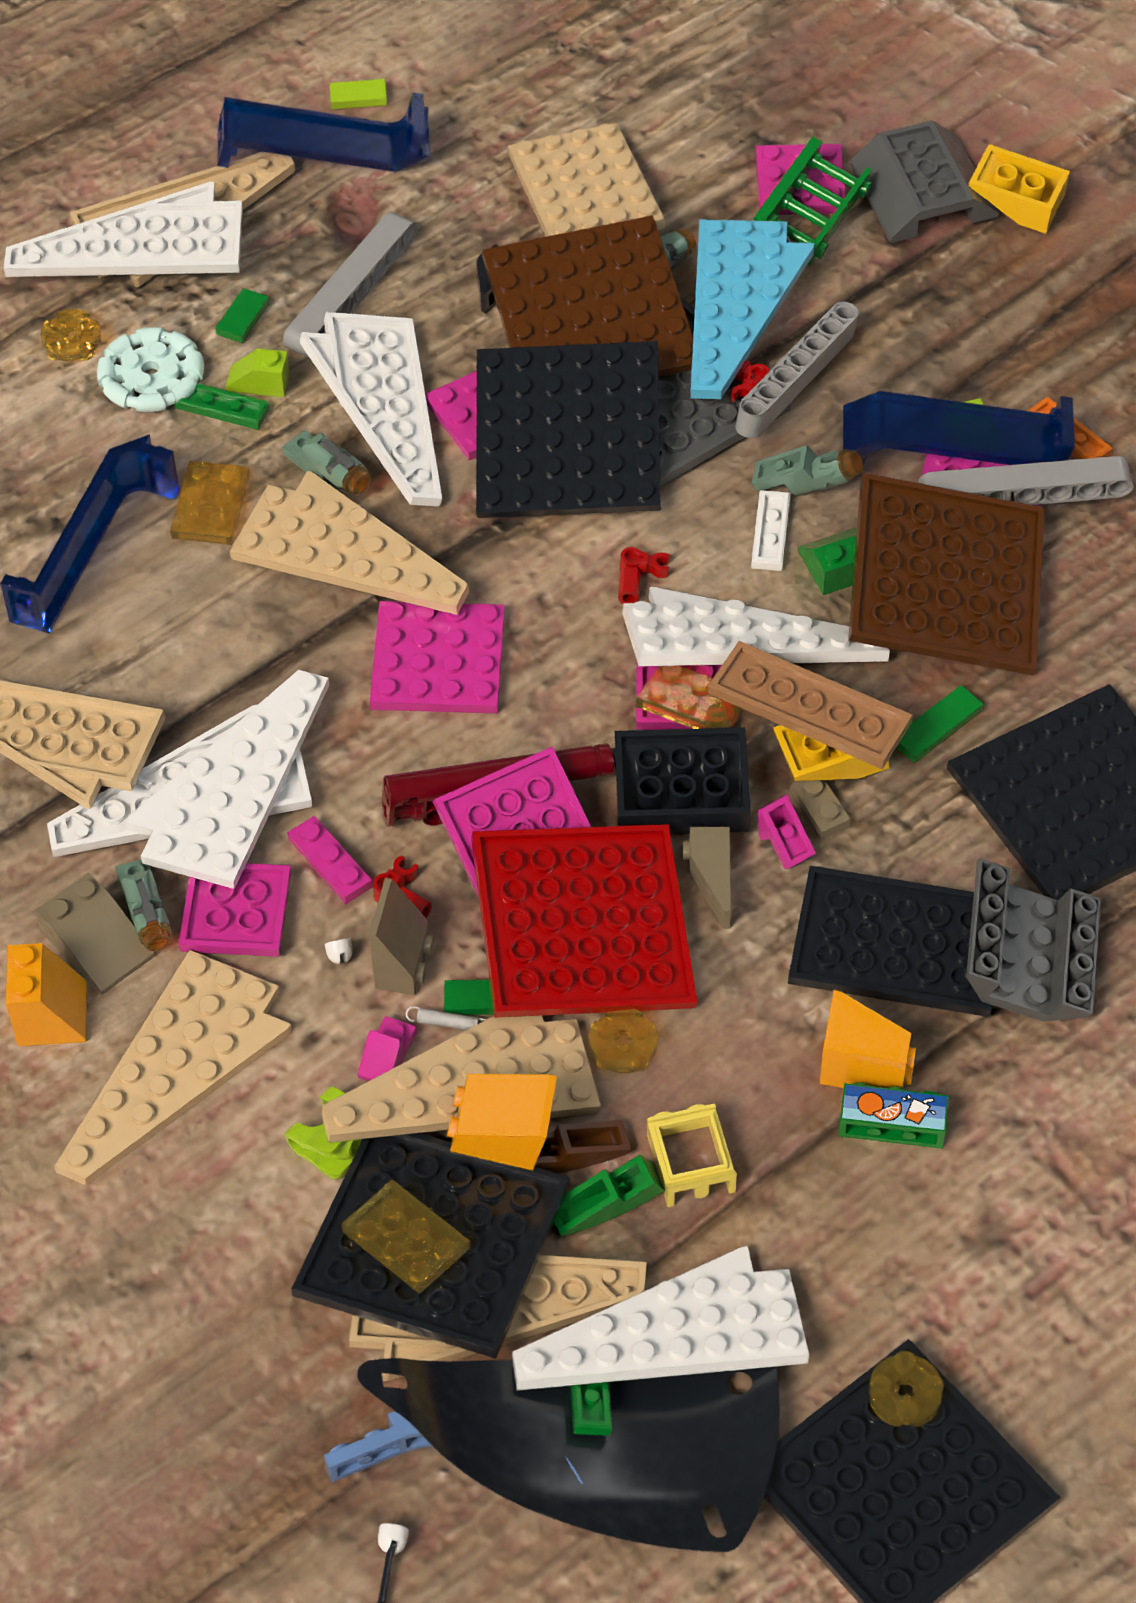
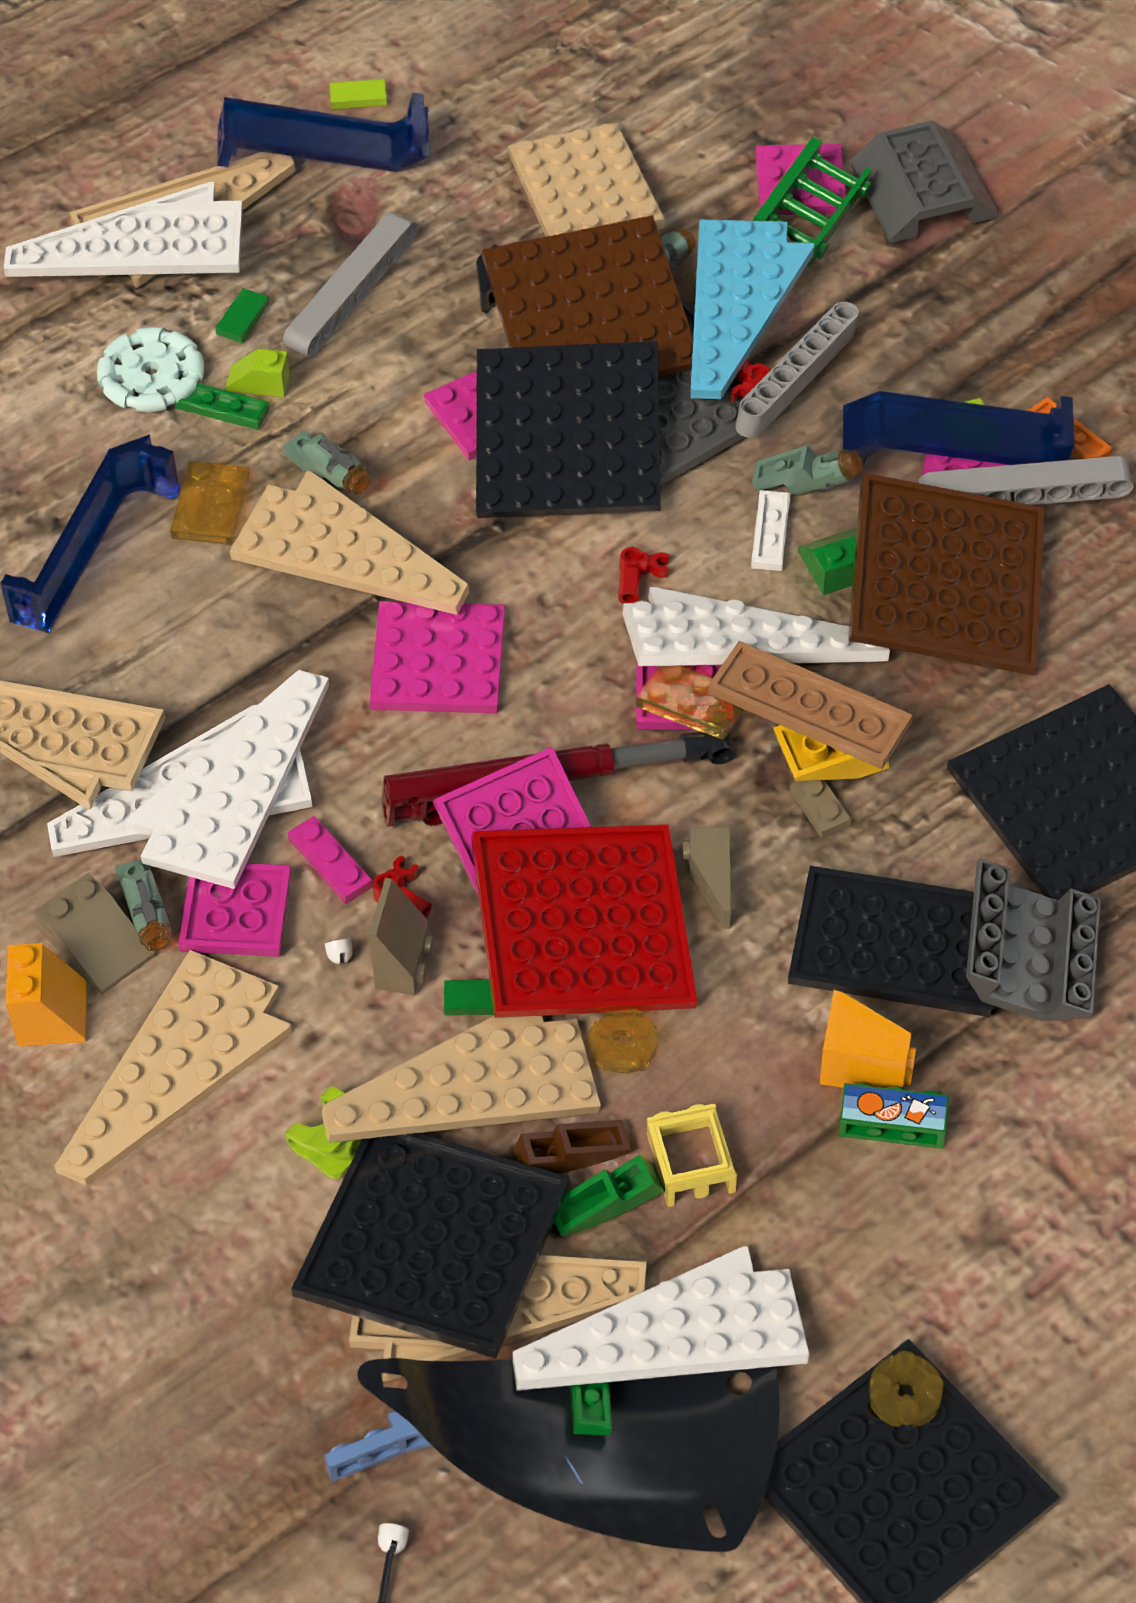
clear yellow plate [41,309,101,361] -> none
white wing [300,312,442,506] -> none
clear yellow plate [342,1180,470,1294] -> none
dark pink slope [358,1016,417,1081] -> none
white piece [406,1007,487,1030] -> none
light orange slope [447,1074,557,1171] -> none
black slope [615,727,751,834] -> none
dark pink slope [758,795,816,869] -> none
green tile [896,685,984,763] -> none
yellow slope [969,144,1070,234] -> none

